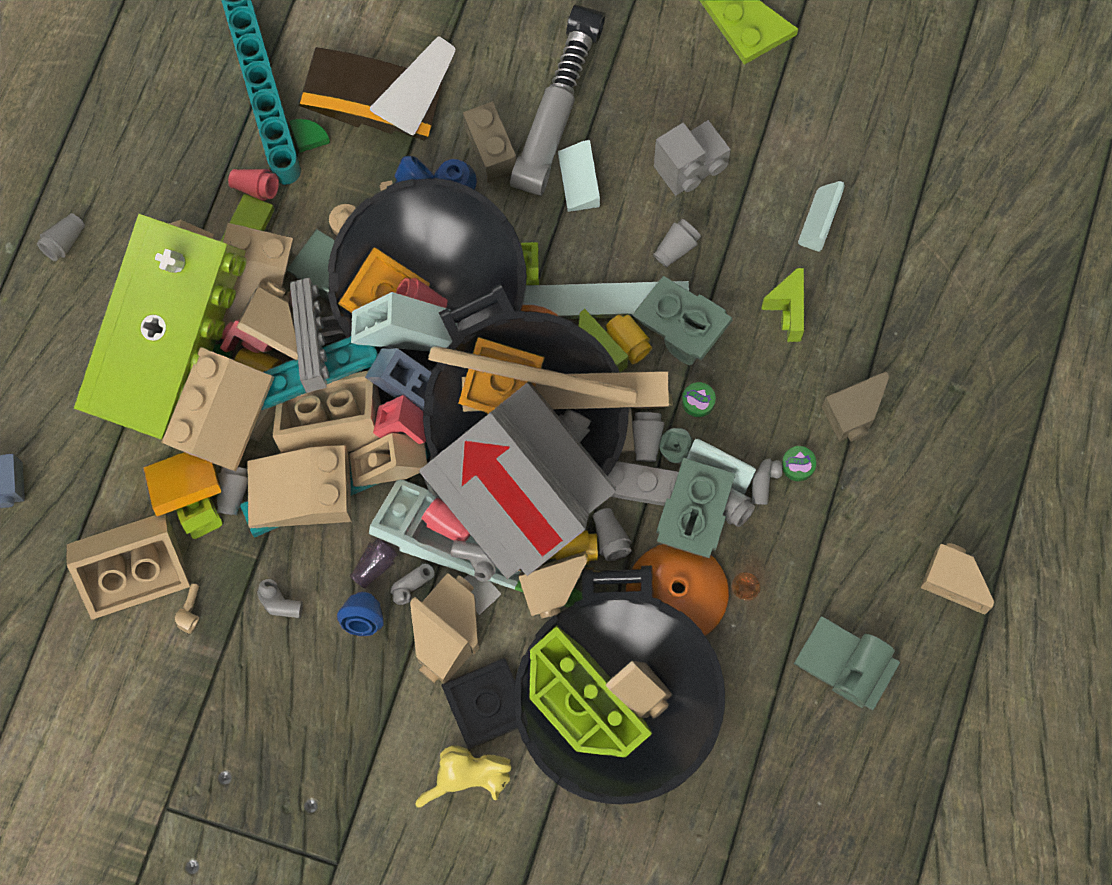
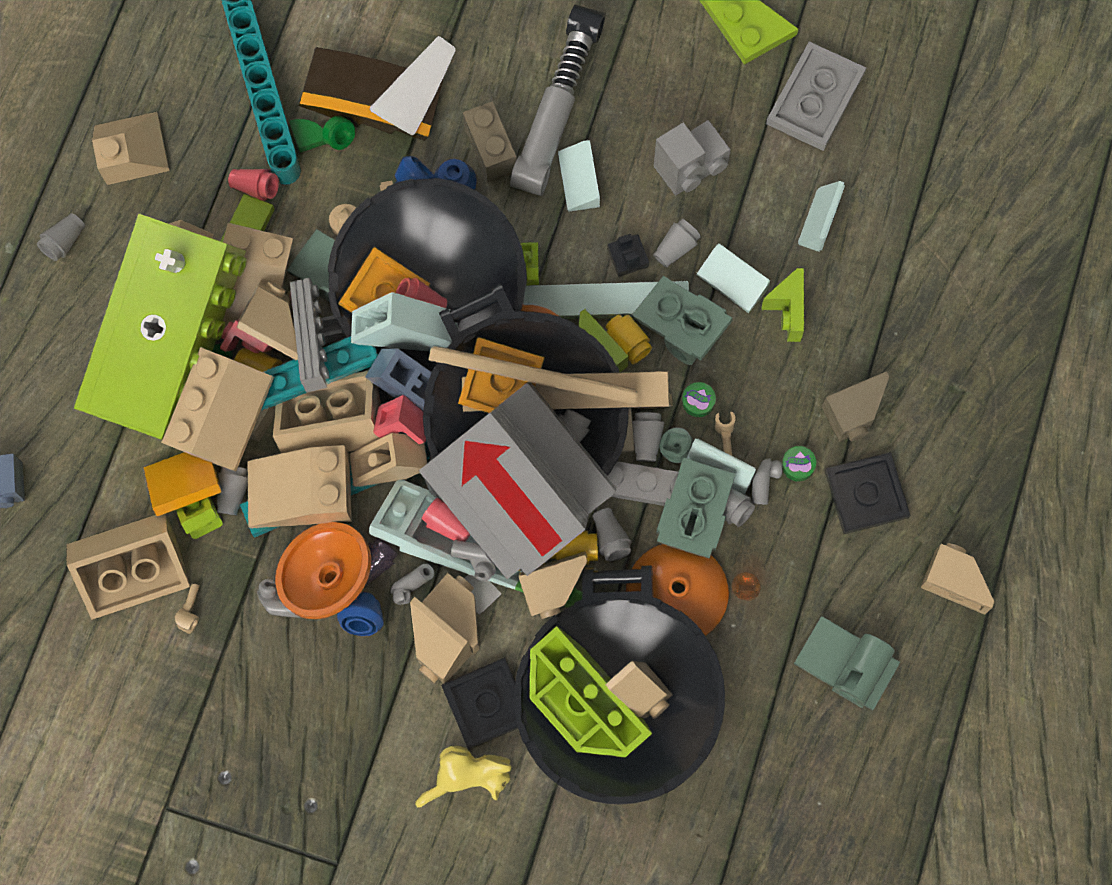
none -> tan slope [92,112,170,185]
none -> orange dish [275,522,371,619]
none -> green tile [322,116,355,150]
none -> black tile [607,234,649,277]
none -> light aqua slope [697,243,770,313]
none -> tan hand [715,412,735,456]
none -> light grey plate [766,42,866,151]
none -> black tile [825,452,911,534]

